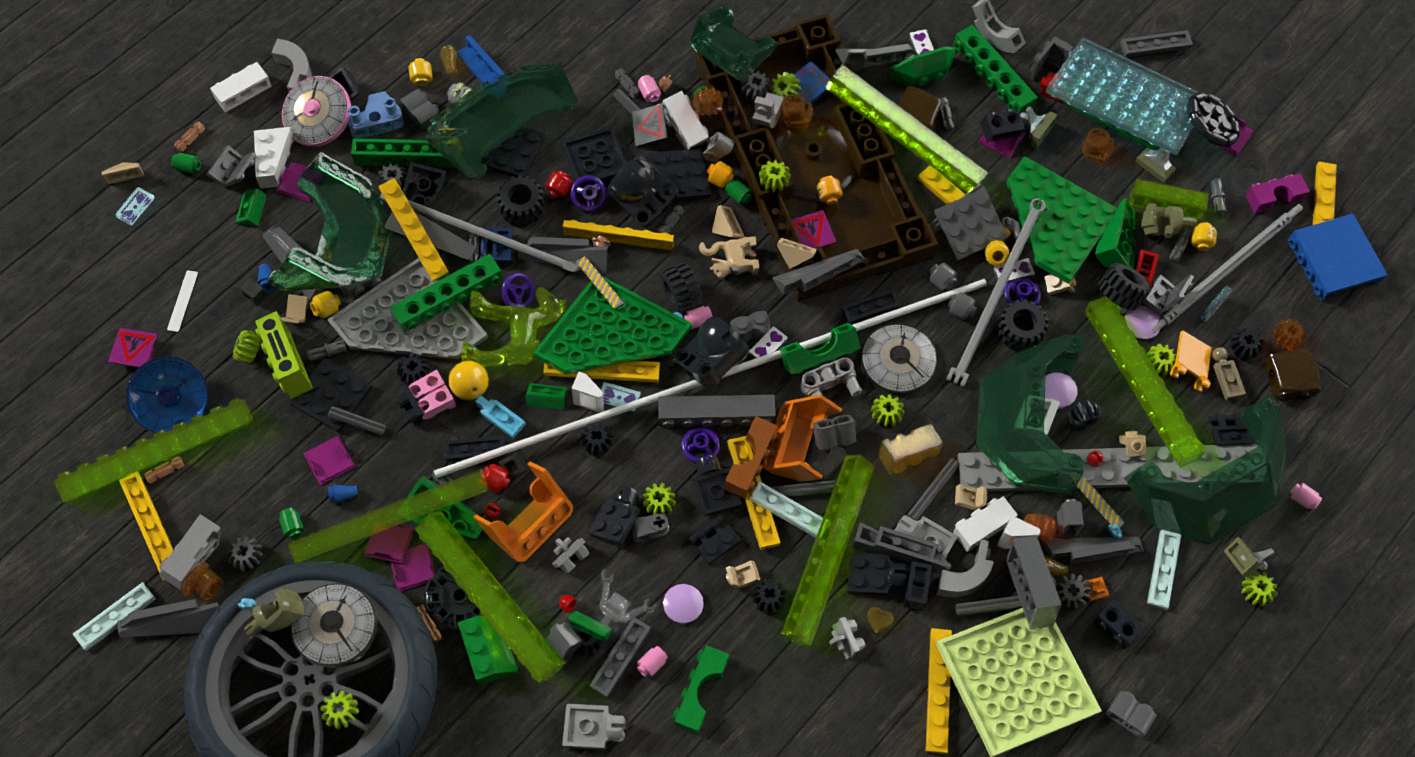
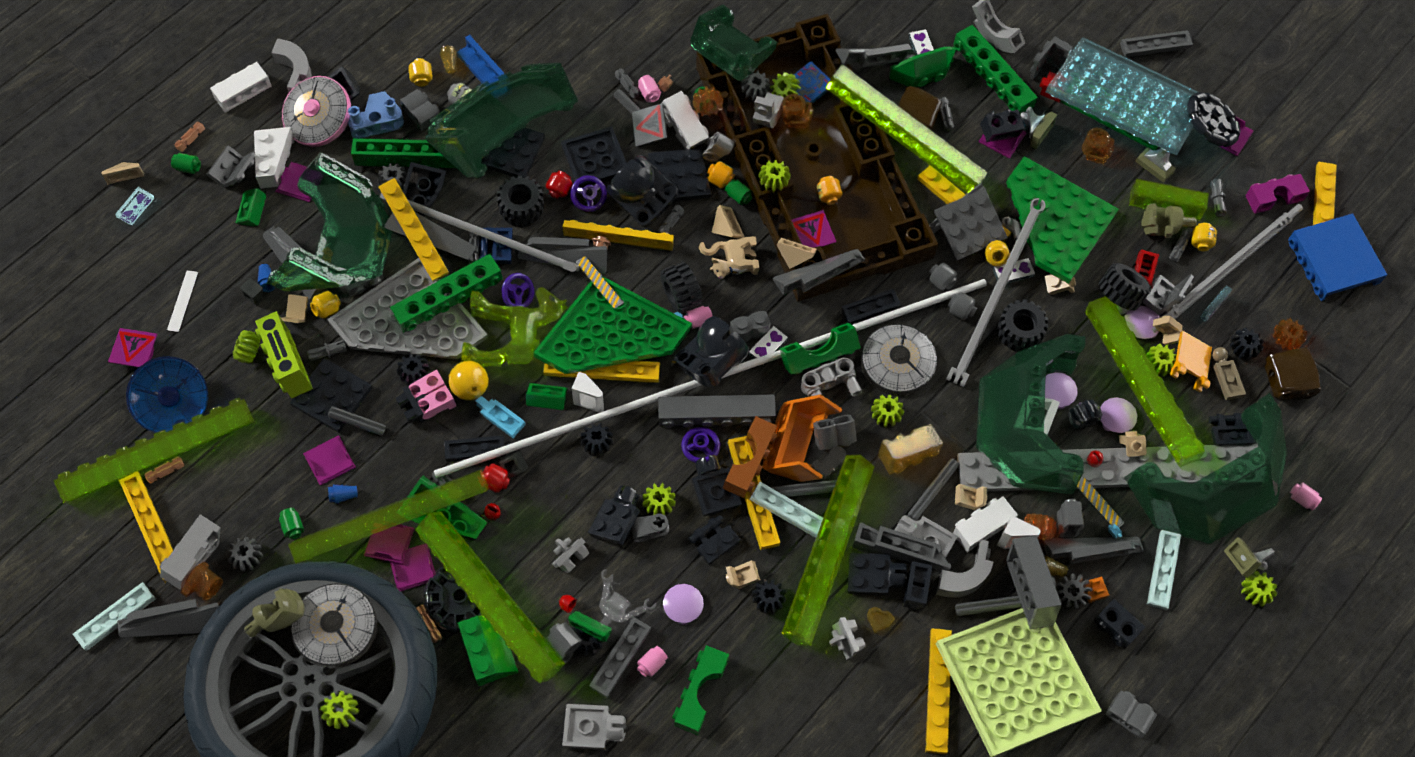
medium azure piece [238,598,257,610] -> none
orange windscreen [473,462,573,562] -> none
clear light blue tile [601,382,641,412] -> none
dark purple piece [1004,277,1041,306] -> none
green wedge [1095,198,1136,269] -> none
none -> lavender dish [1100,397,1137,433]
none -> tan bracket [1153,316,1183,345]

